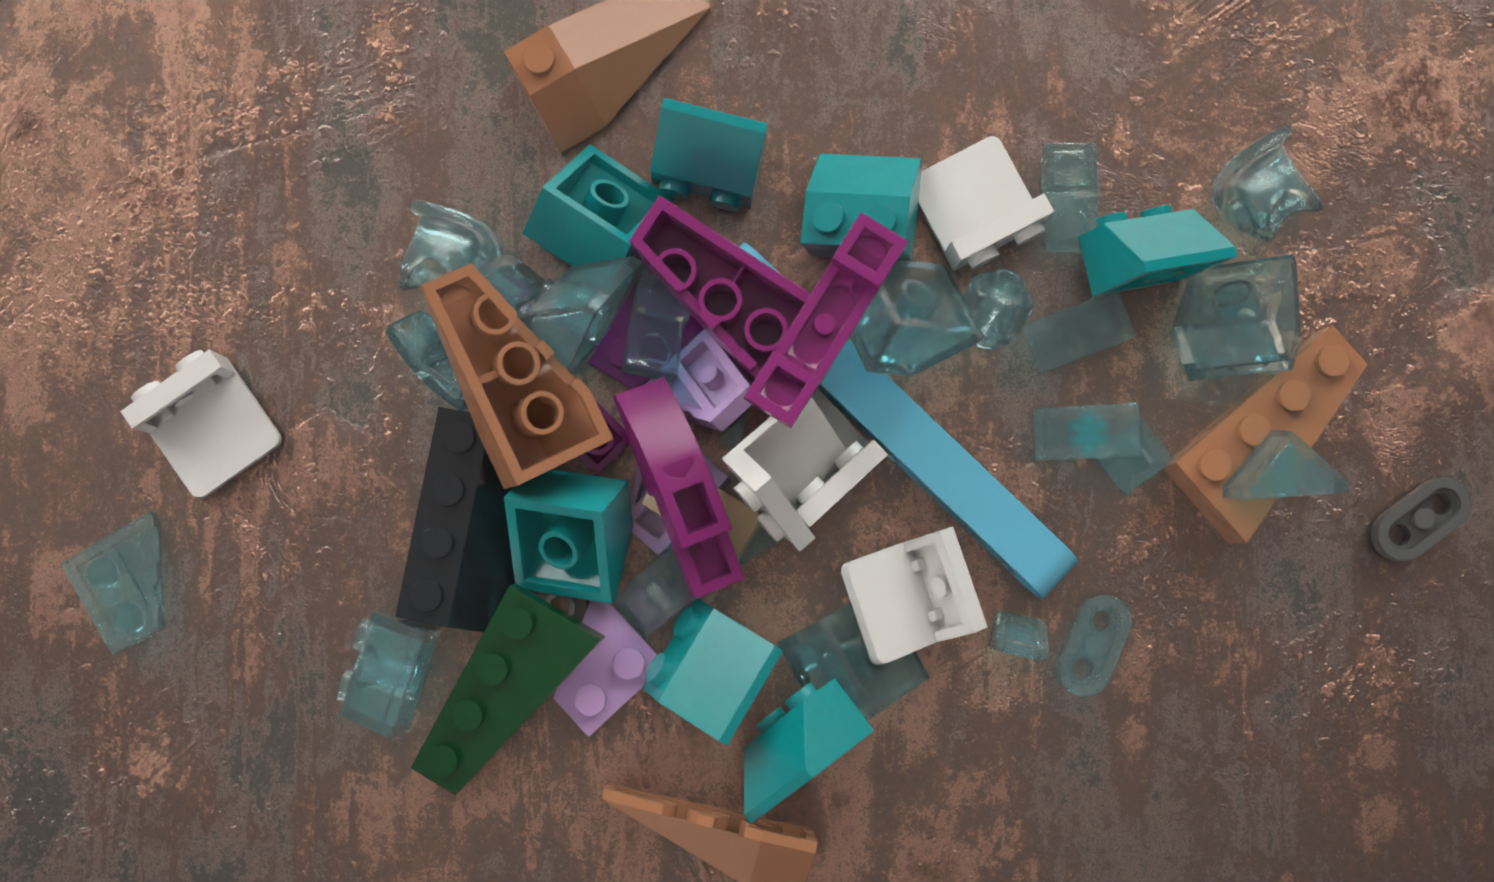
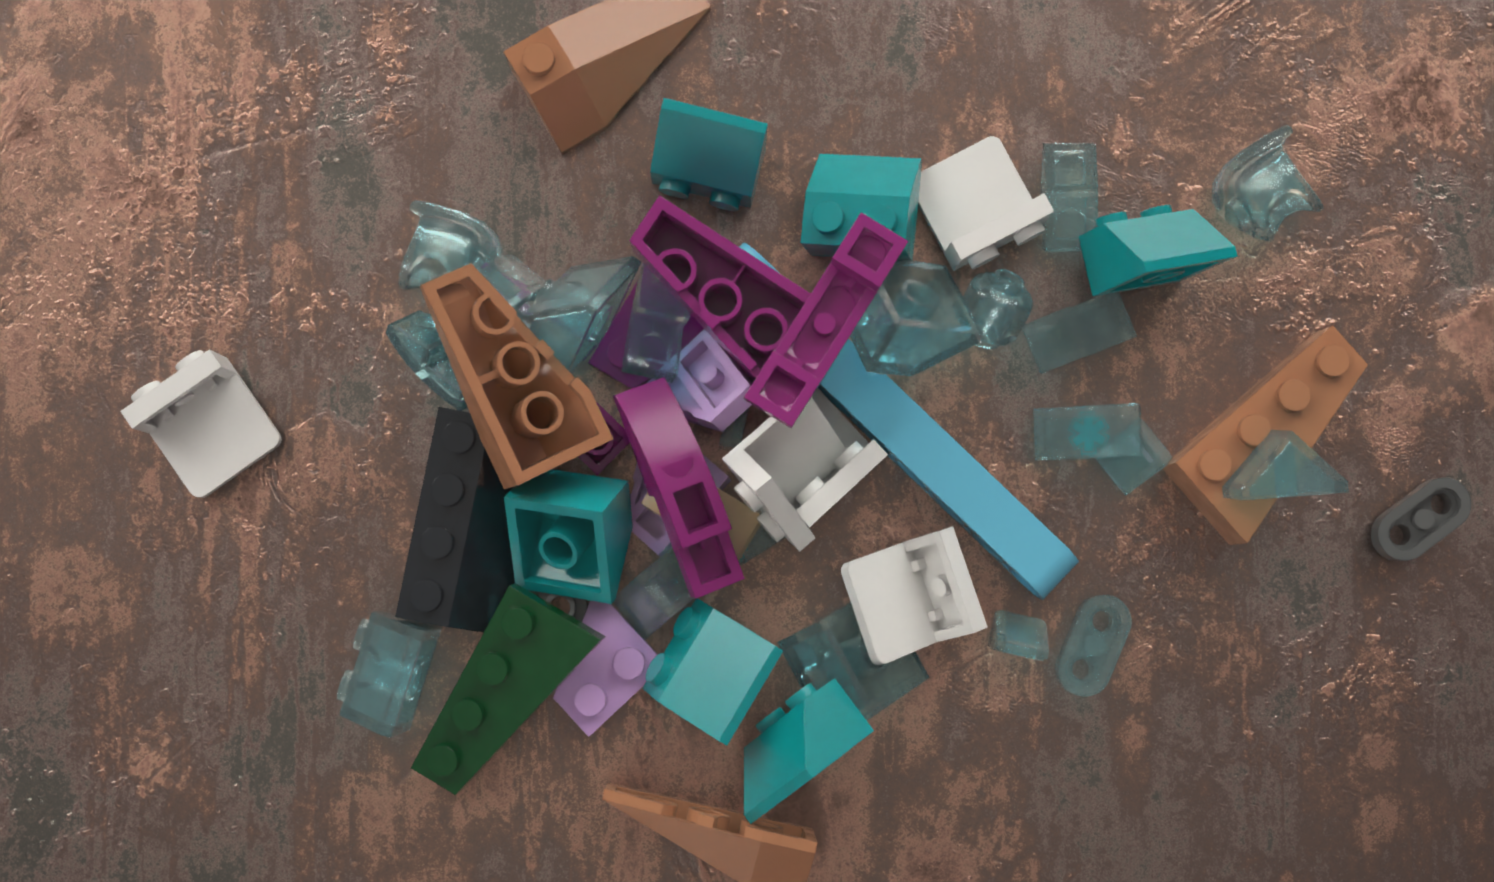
clear light blue wing [60,511,165,655] -> none
teal slope [522,145,675,290] -> none
clear light blue slope [1170,254,1302,381] -> none

